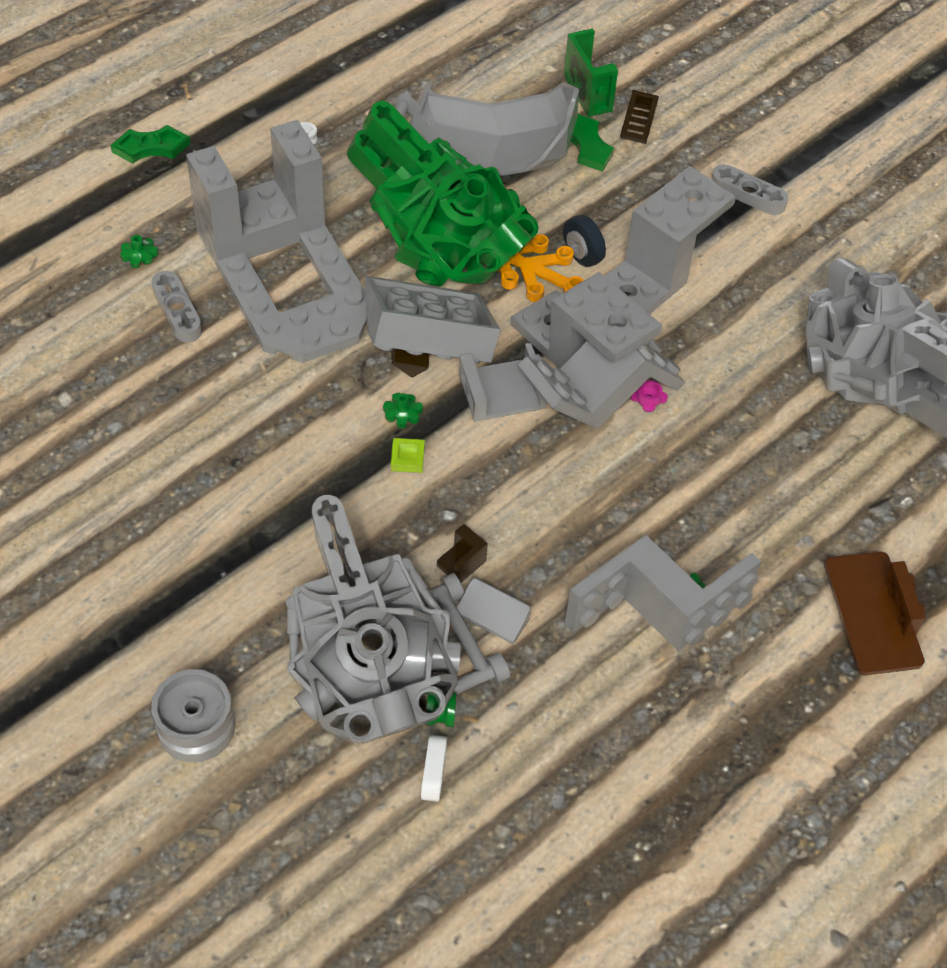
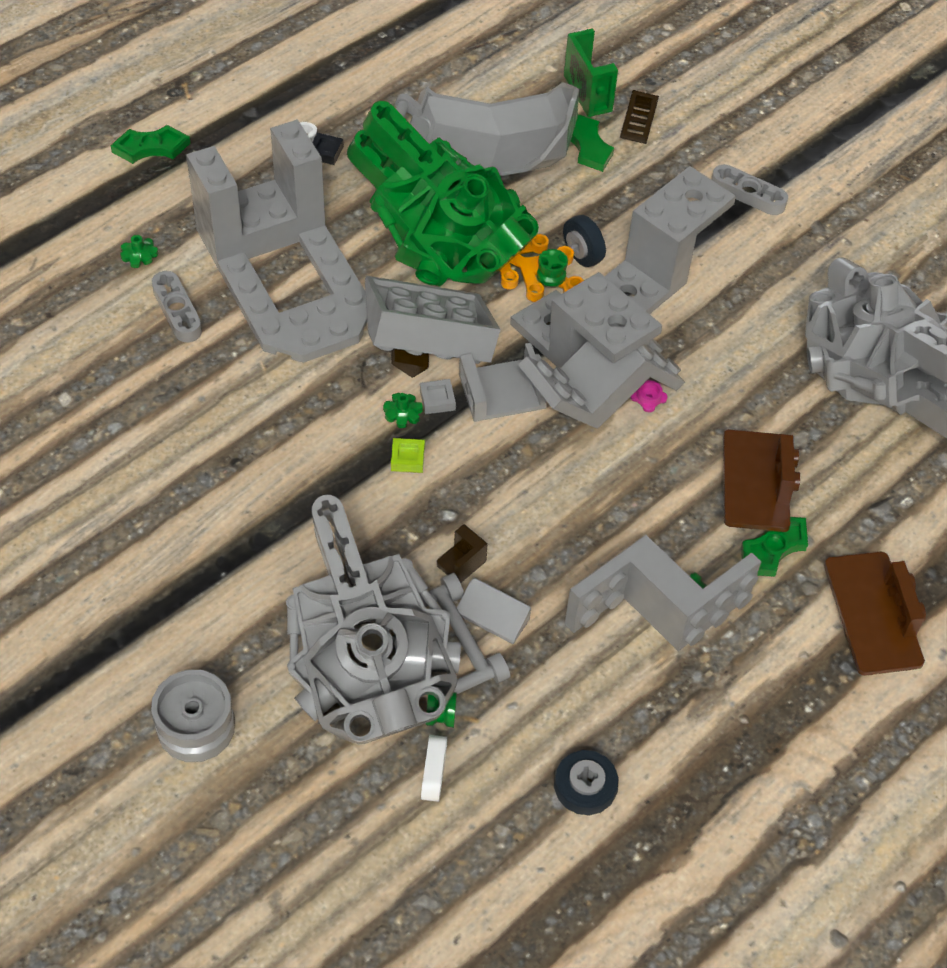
none -> black tile [312,132,344,165]
none -> light grey tile [420,379,456,414]
none -> green wheel [537,249,568,287]
none -> black wheel [554,750,619,816]
none -> reddish brown bracket [723,429,800,532]
none -> green tile [741,517,808,577]

